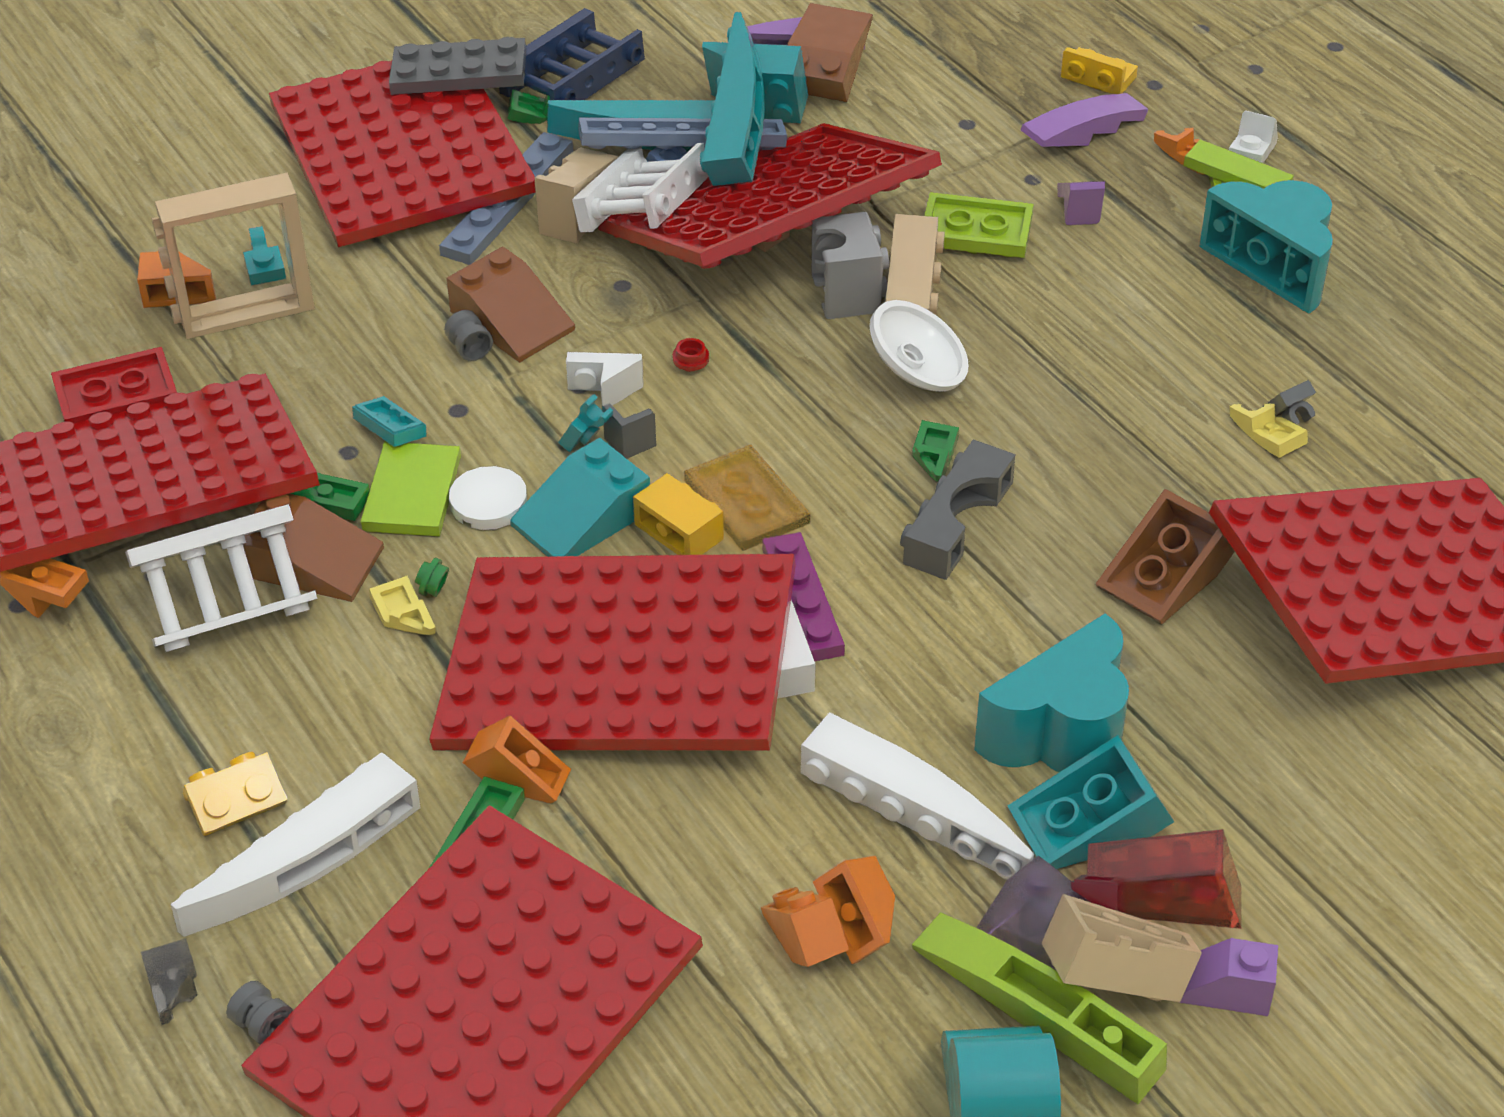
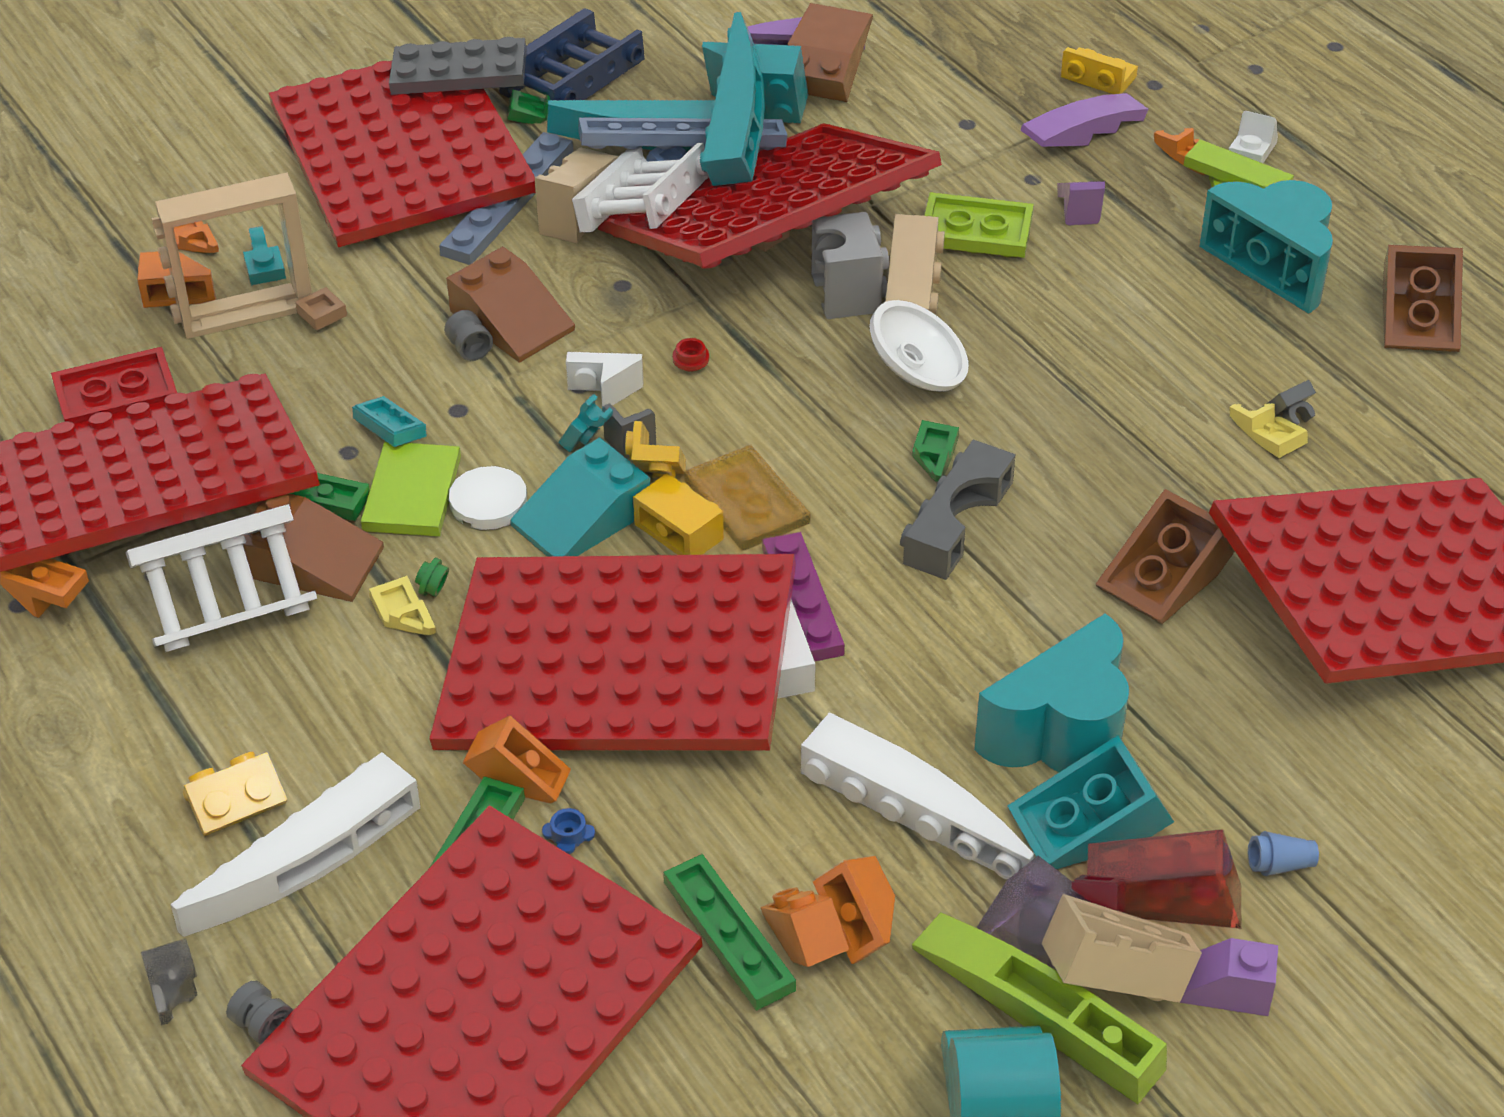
none -> orange slope [173,221,219,253]
none -> medium nougat plate [295,287,347,331]
none -> blue plate [542,808,595,854]
none -> yellow bracket [625,421,686,479]
none -> green plate [663,854,796,1011]
none -> medium blue cone [1248,831,1319,876]
none -> dark orange slope [1383,245,1463,352]

